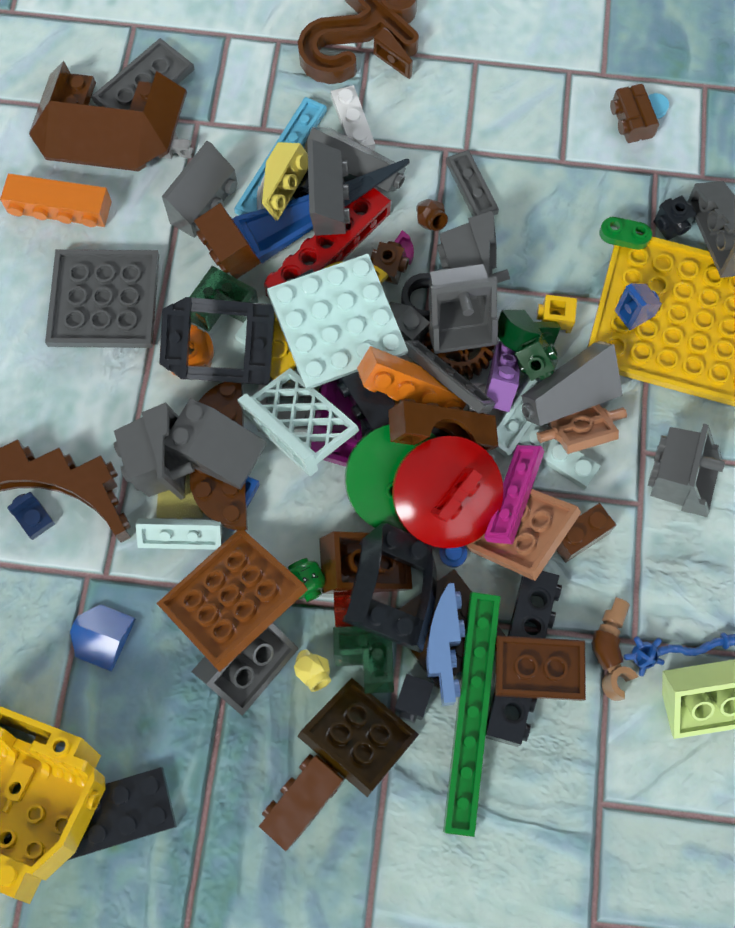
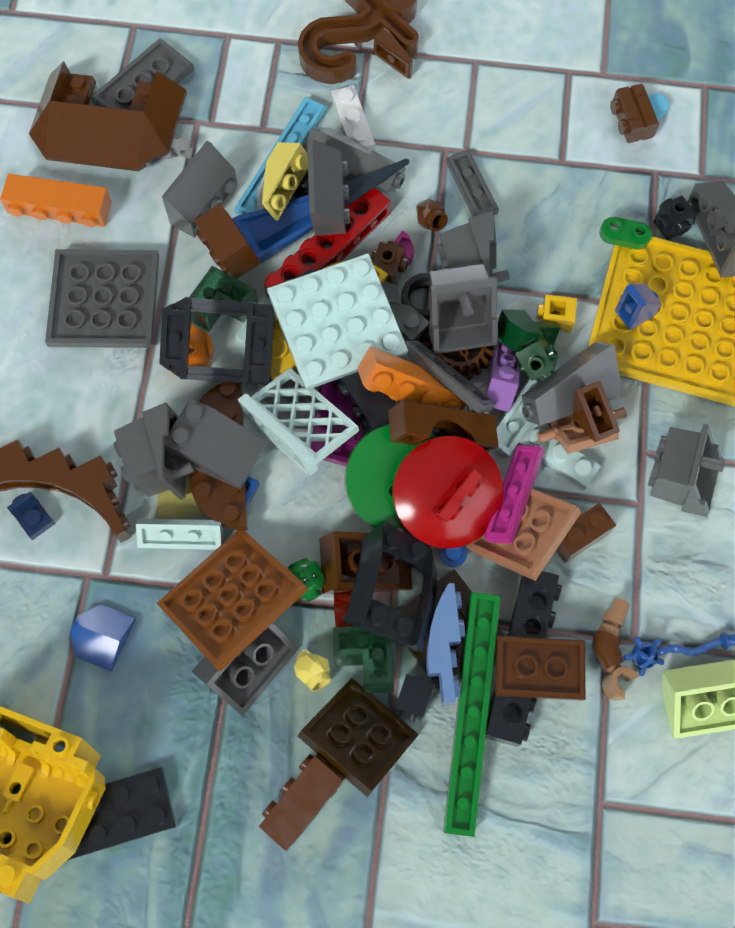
none -> reddish brown slope [573,380,620,442]

